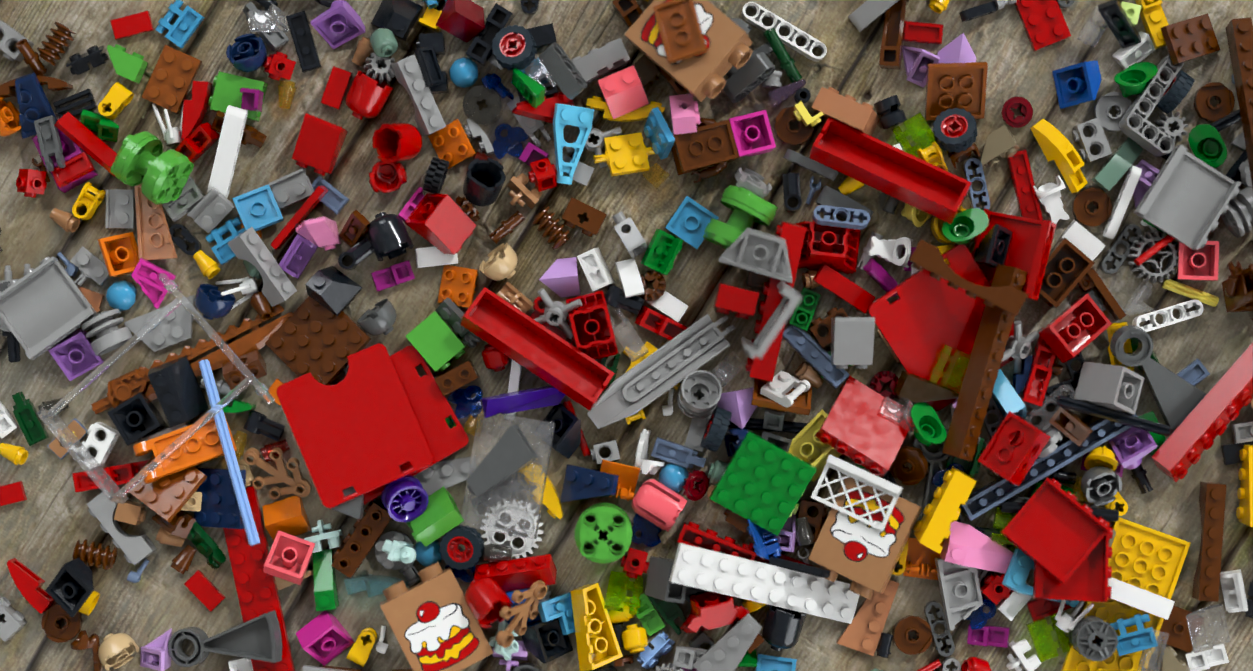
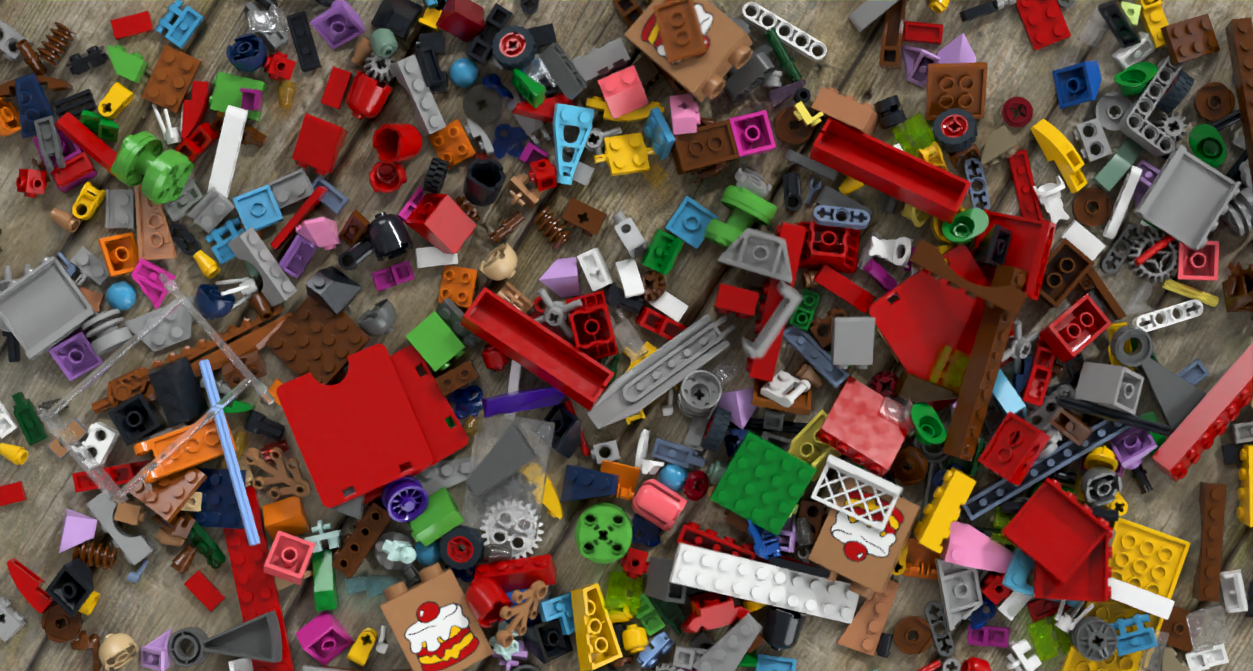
none -> lavender slope [59,509,97,553]

